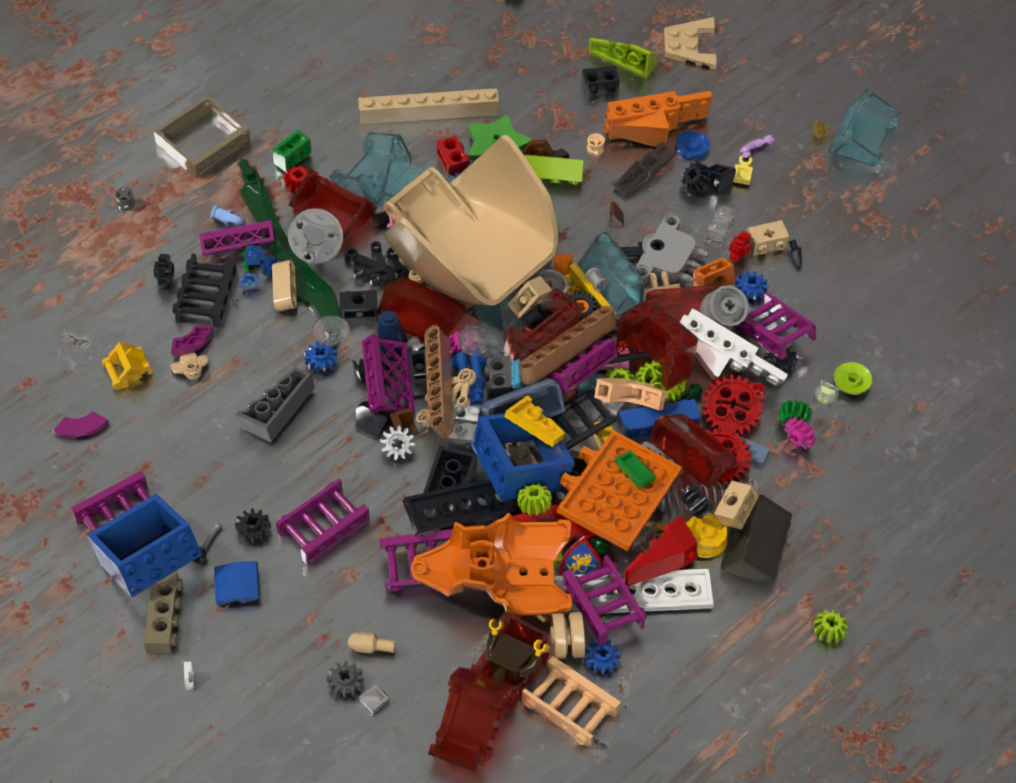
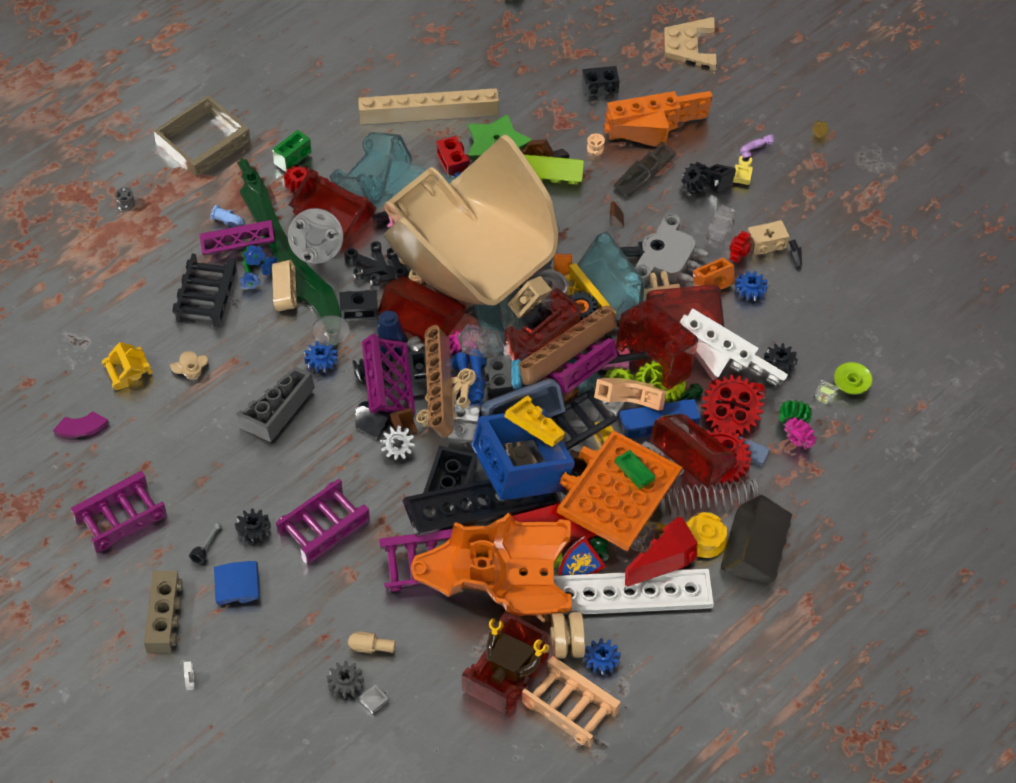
blue window [87,493,202,598] -> none
black gear [154,254,174,287] -> none
magenta tile [171,326,213,356] -> none
clear red windscreen [428,666,511,772] -> none
lime gear [517,483,552,516] -> none
magenta fence [563,555,647,646] -> none
light grey bush [585,267,609,292] -> none
lime wedge [588,38,658,78] -> none
blue tile [675,130,710,160] -> none
black gear [680,484,713,519] -> none
light grey wheel [700,285,749,329] -> none
tan brick [714,481,759,529] -> none
magenta fence [734,292,816,360] -> none
lime gear [813,609,849,645] -> none
clear light blue windscreen [829,89,901,166] -> none

